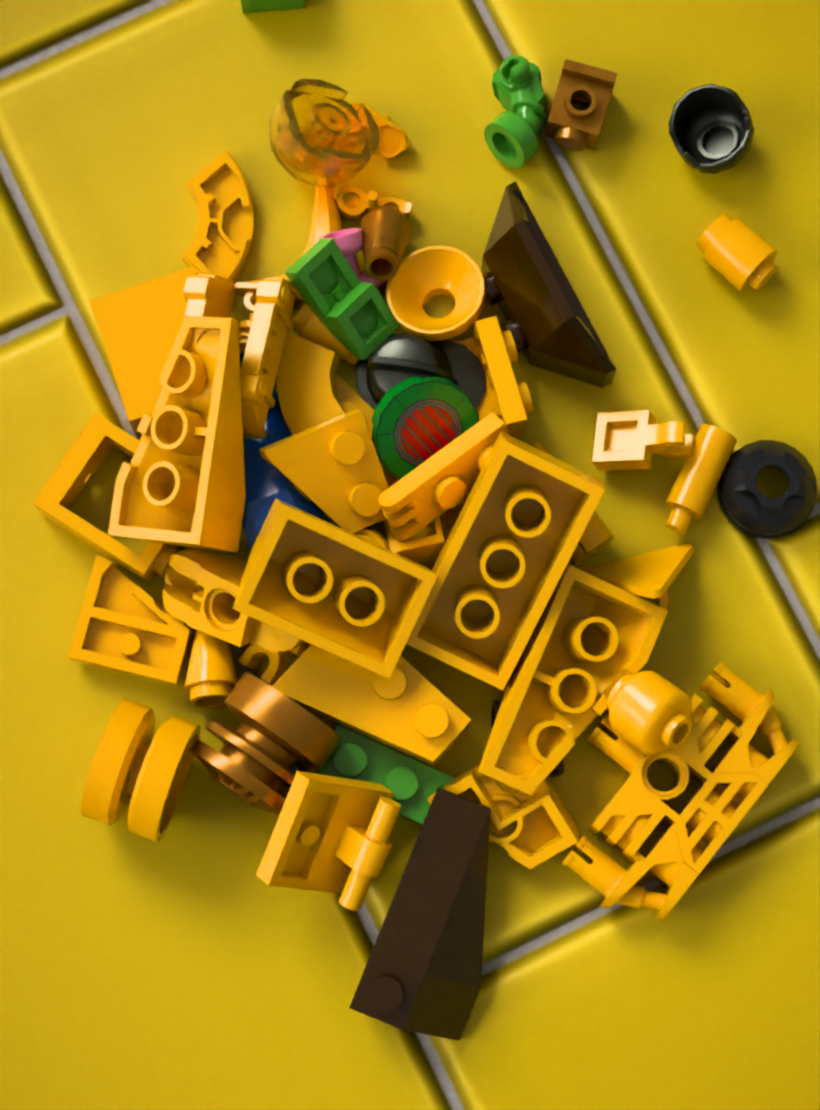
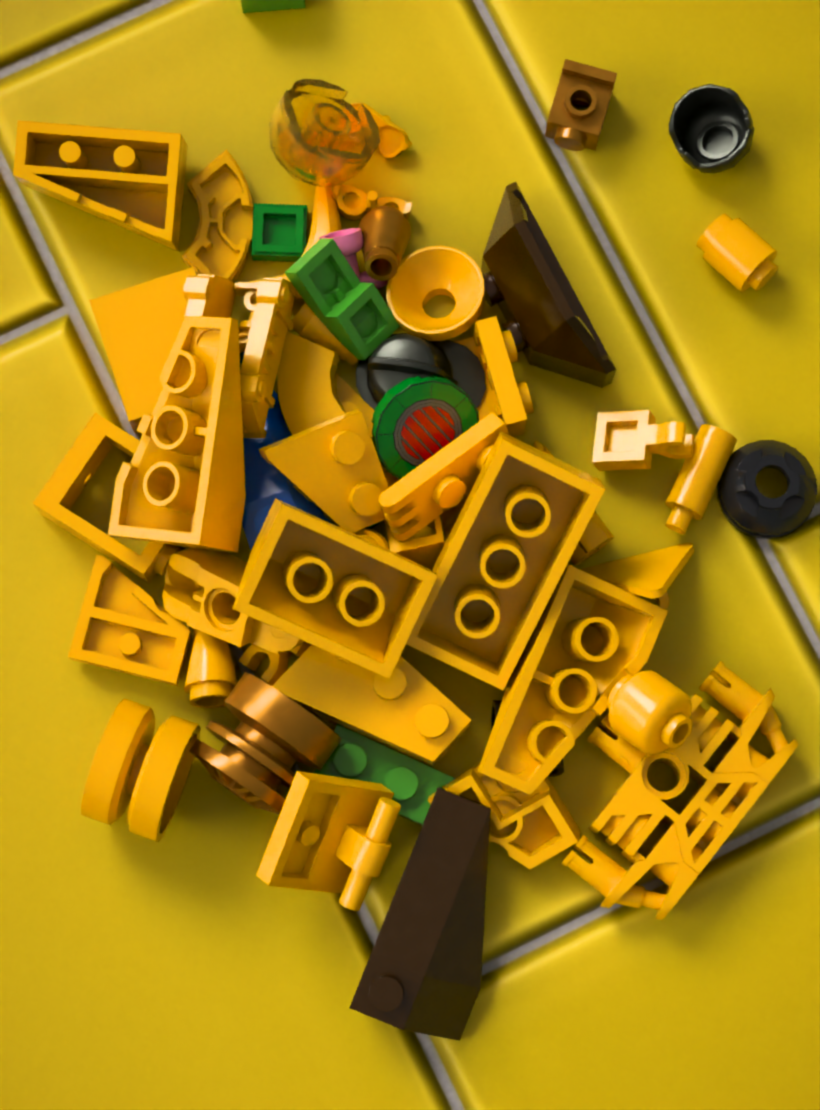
bright green arm [484,55,546,169] -> none
none -> yellow wedge [13,120,188,251]
none -> green tile [252,203,308,262]

